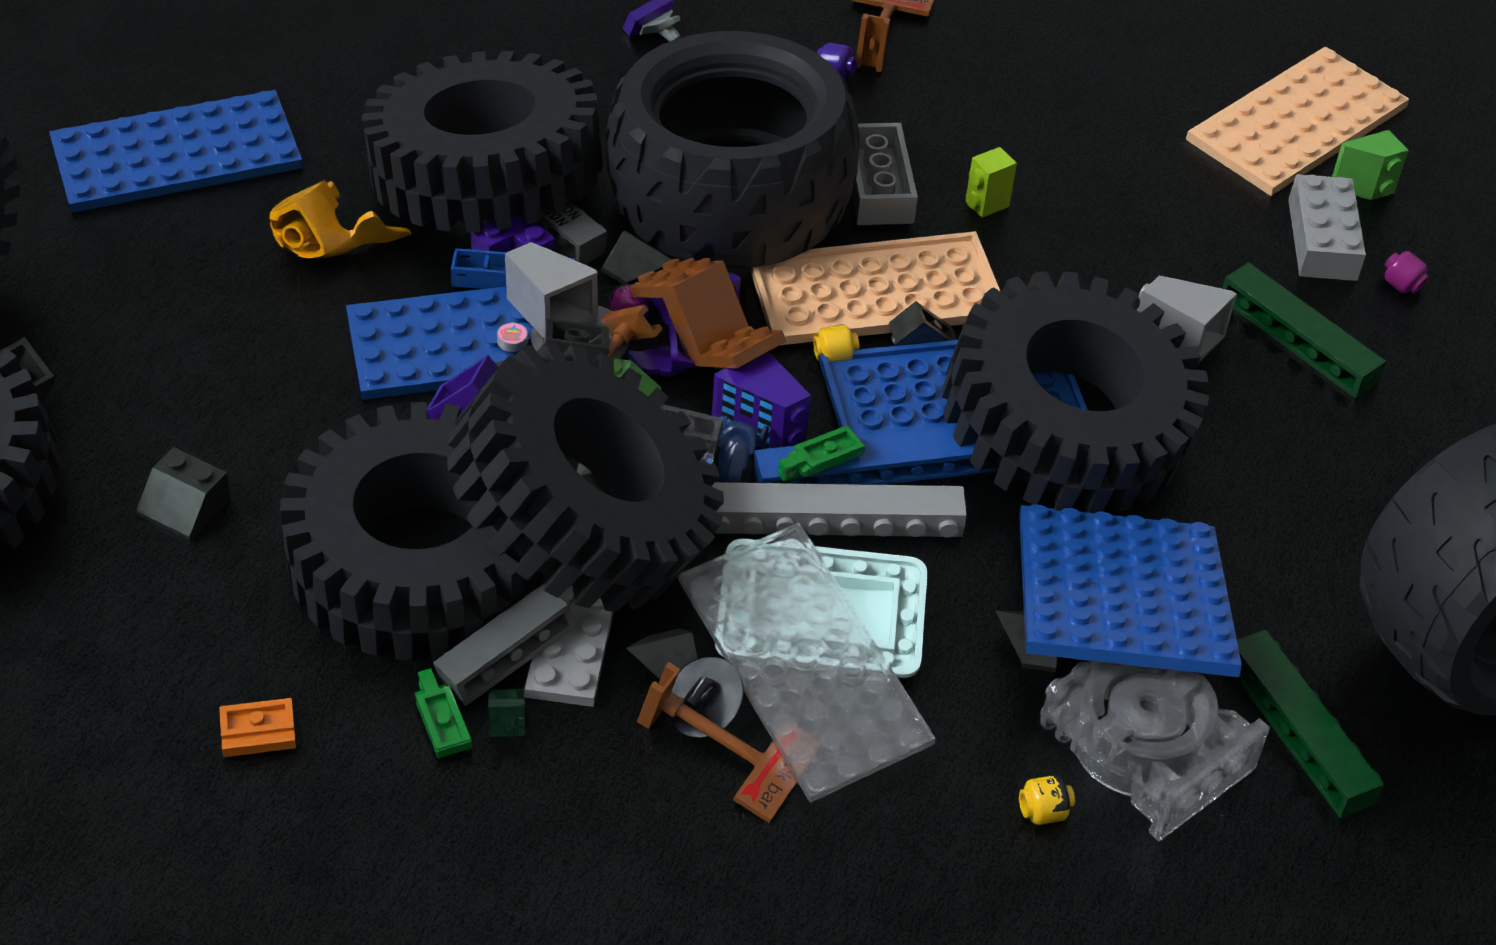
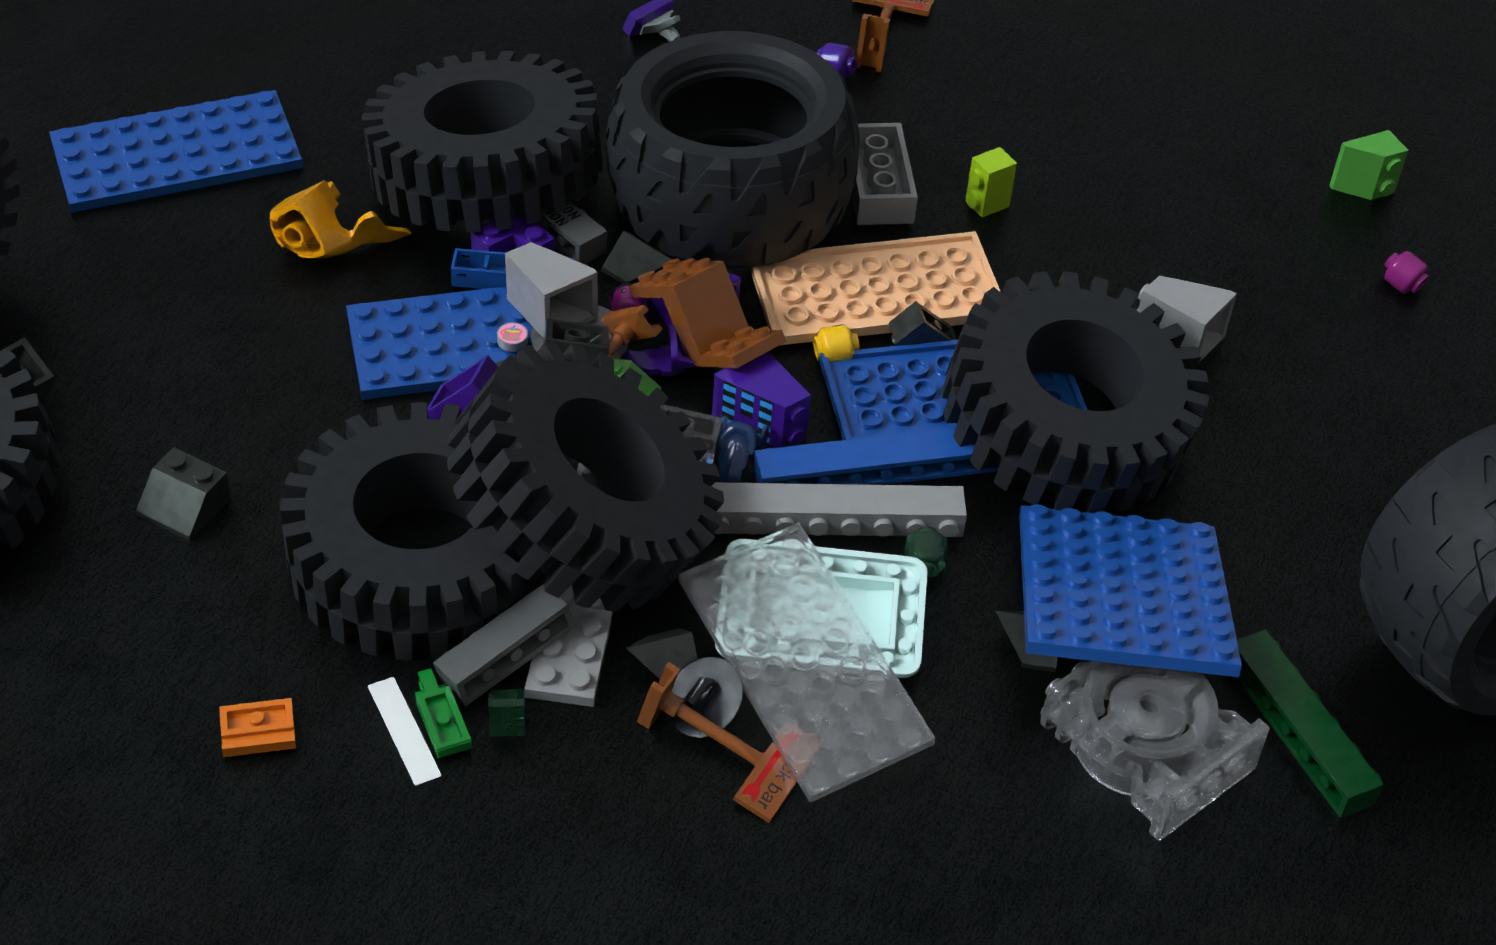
green hinge [777,425,866,482] -> none
yellow head [1019,775,1075,825] -> none
light nougat plate [1186,47,1409,196] -> none
dark green brick [1222,262,1386,399] -> none
light grey brick [1289,174,1366,281] -> none
none -> white sticker [368,677,441,785]
none -> clear green head [905,527,948,578]

